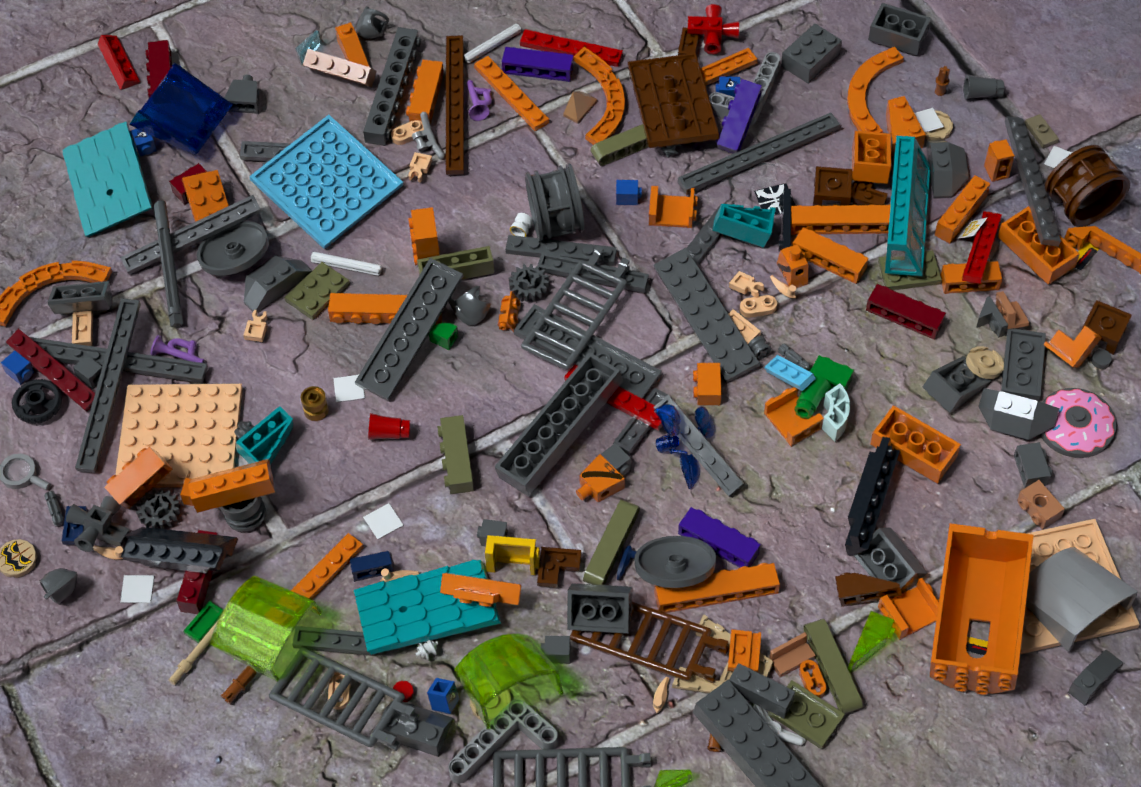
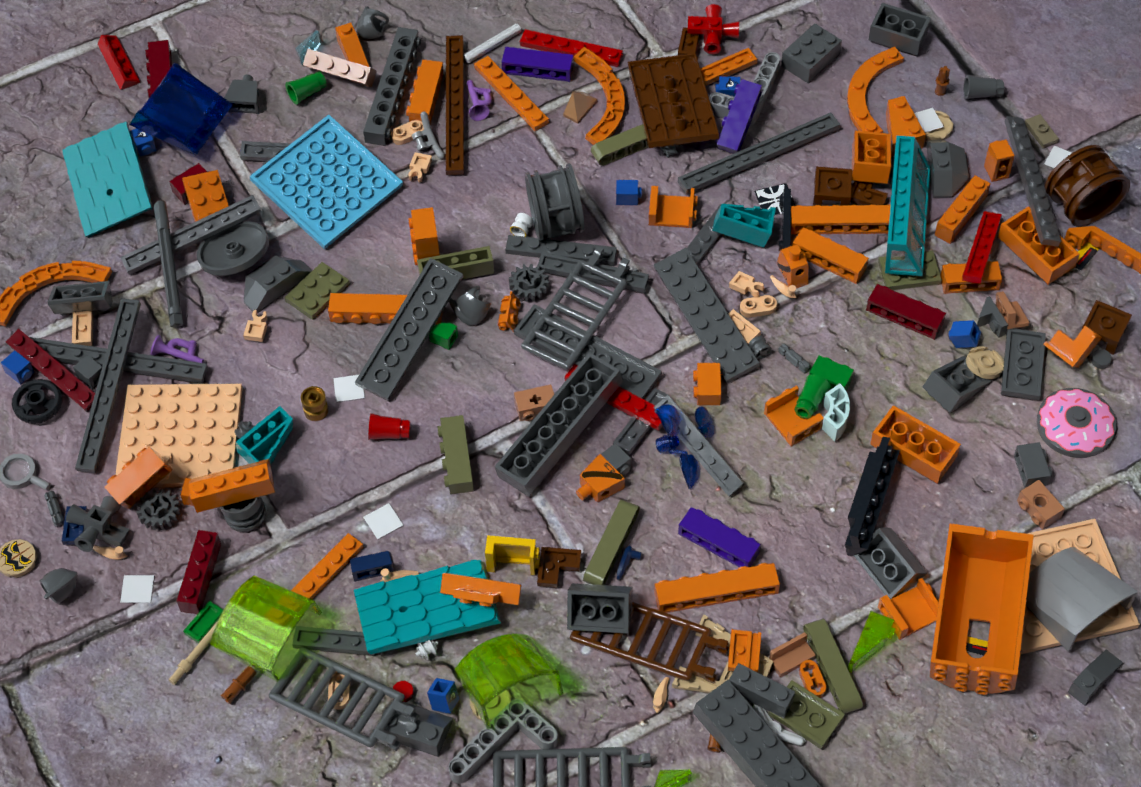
black slope [121,527,238,573] -> none
white axle [311,252,382,275] -> none
dark grey brick [477,519,508,547] -> none
dark grey brick [541,636,570,664] -> none
dark grey dish [634,536,716,588] -> none
medium azure plate [764,355,816,391] -> none
reddish brown slope [835,572,902,607] -> none
white sticker [955,218,987,239] -> none
dark grey wedge [978,388,1060,440] -> none
none -> green plant [285,71,327,105]
none -> nougat brick [514,384,554,421]
none -> blue brick [949,320,981,348]

